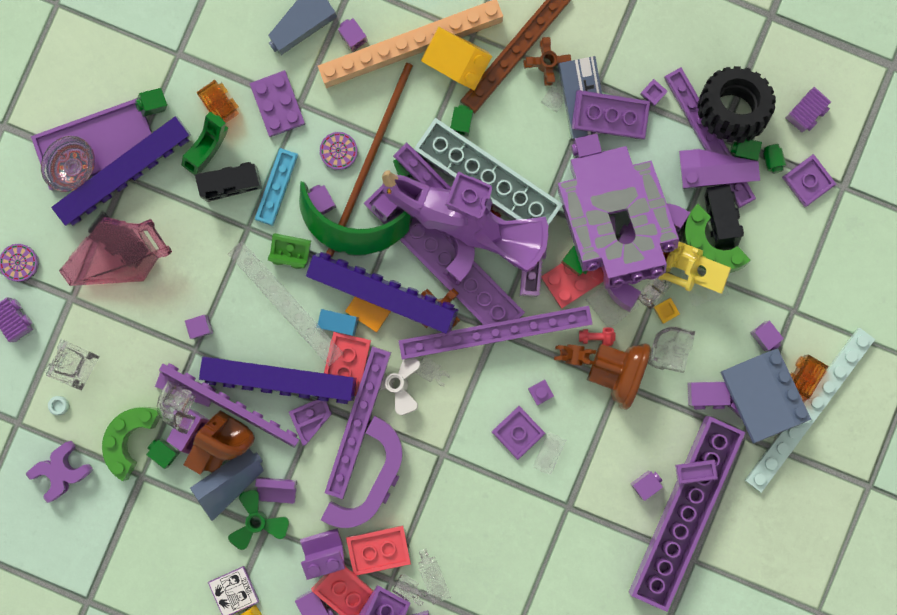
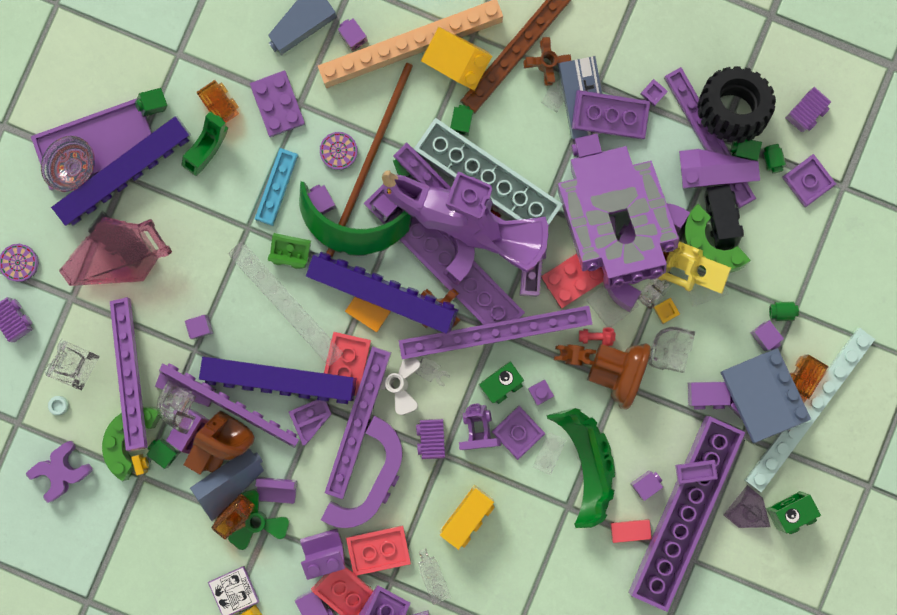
black wedge [195,162,262,202] -> none
dark azure tile [317,309,359,336] -> none
clear plate [392,574,428,606] -> none
green brick [561,246,588,276] -> none
none -> medium lavender plate [110,297,148,452]
none -> yellow plate [131,454,149,476]
none -> clear orange brick [211,494,255,539]
none -> medium lavender brick [416,419,445,459]
none -> yellow brick [440,485,494,550]
none -> medium lavender tile [459,403,501,450]
none -> green brick [478,361,525,404]
none -> green windscreen [546,408,615,528]
none -> coral tile [610,519,652,543]
none -> clear purple slope [724,485,771,528]
none -> green brick [766,491,821,534]
none -> green brick [769,302,799,321]

